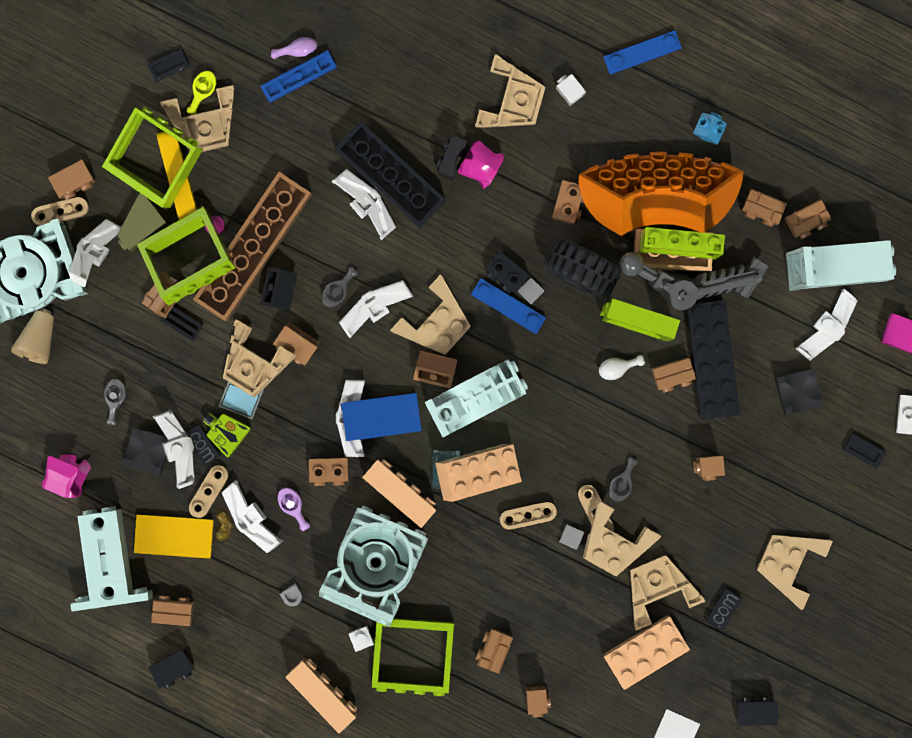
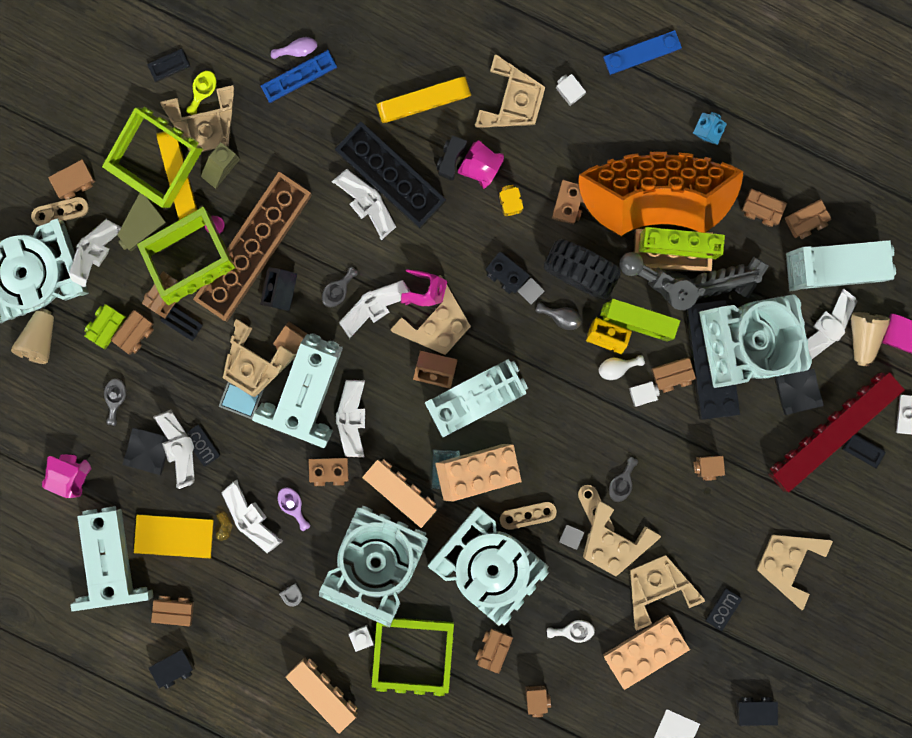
tan plate [189,465,229,518] -> none
lime torso [203,413,252,457] -> none
blue tile [340,393,421,441] -> none
blue plate [471,279,546,334] -> none
none -> lime brick [84,304,127,349]
none -> medium nougat brick [111,310,154,355]
none -> olive slope [201,143,240,189]
none -> light aqua brick [252,334,343,448]
none -> yellow beam [376,77,471,123]
none -> dark pink piece [401,270,447,306]
none -> light aqua brick [428,506,549,626]
none -> yellow brick [499,185,523,217]
none -> flat silver piece [535,303,582,330]
none -> white piece [547,620,595,642]
none -> yellow brick [586,317,632,354]
none -> white brick [629,382,660,407]
none -> light aqua brick [699,295,812,388]
none -> dark red brick [768,372,905,493]
none -> tan cone [851,312,890,366]

